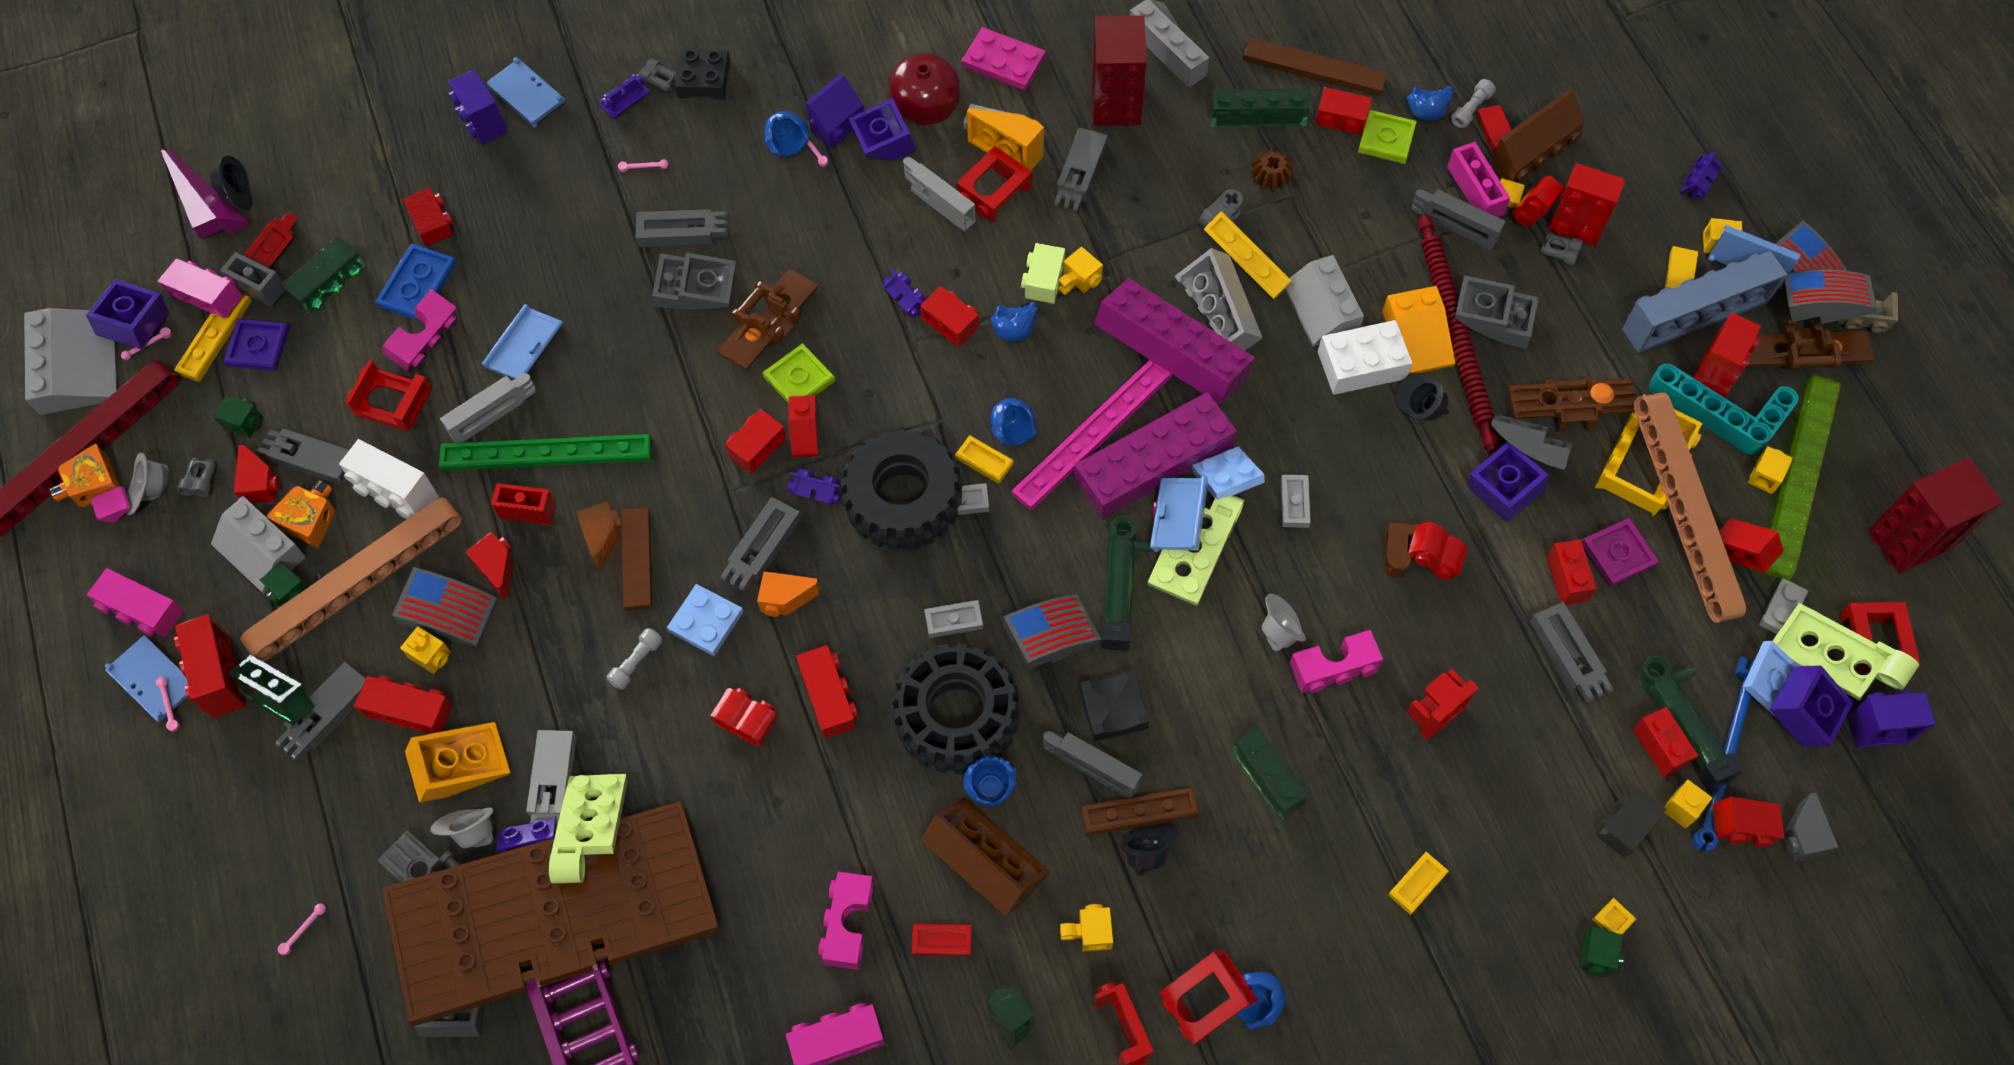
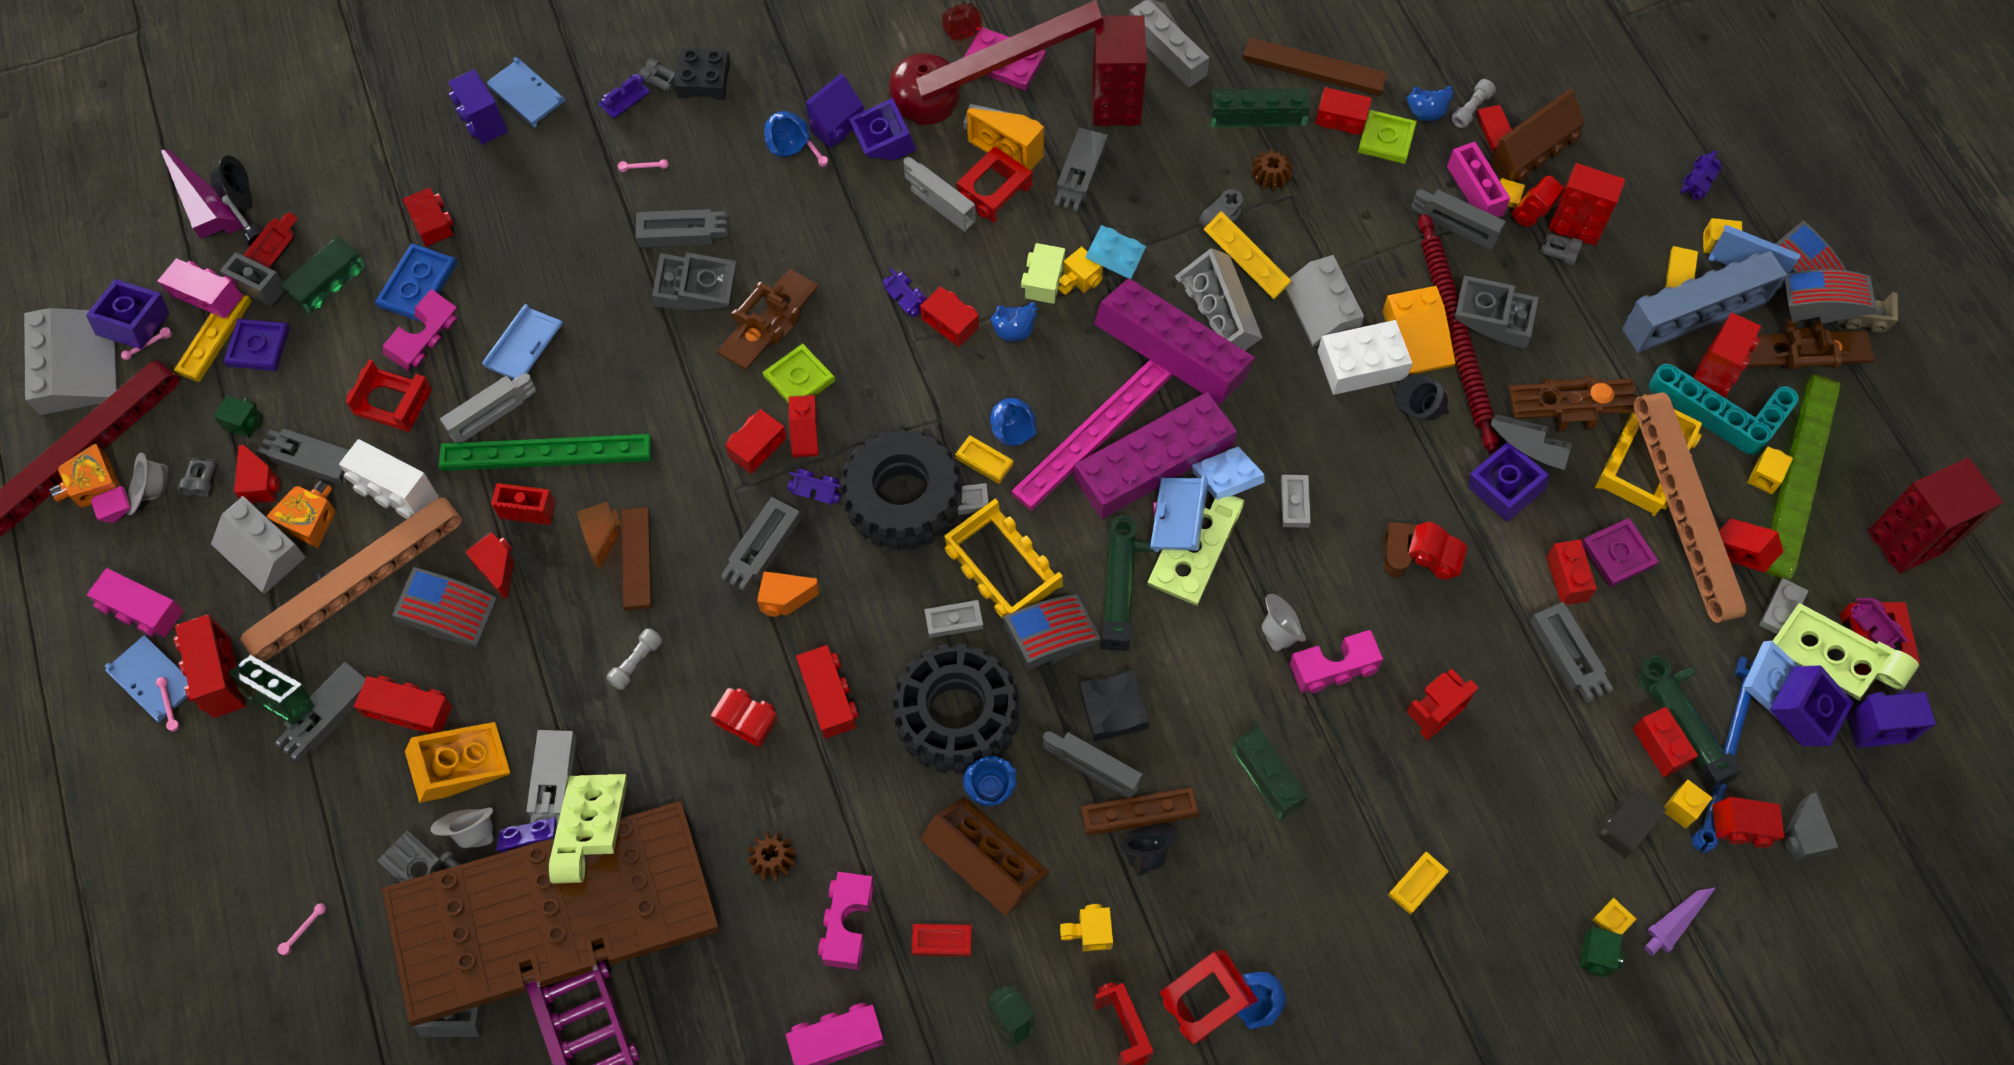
dark green brick [259,561,307,606] -> none
yellow brick [400,626,451,674] -> none
light blue plate [667,584,743,656] -> none
none -> hinge [222,195,262,246]
none -> reddish brown gear [746,832,796,882]
none -> tile [916,0,1105,101]
none -> clear red gear [942,2,982,41]
none -> yellow window [944,498,1063,619]
none -> medium azure plate [1085,225,1146,279]
none -> medium lavender bar [1644,887,1716,956]
none -> magenta hinge [1851,598,1909,649]

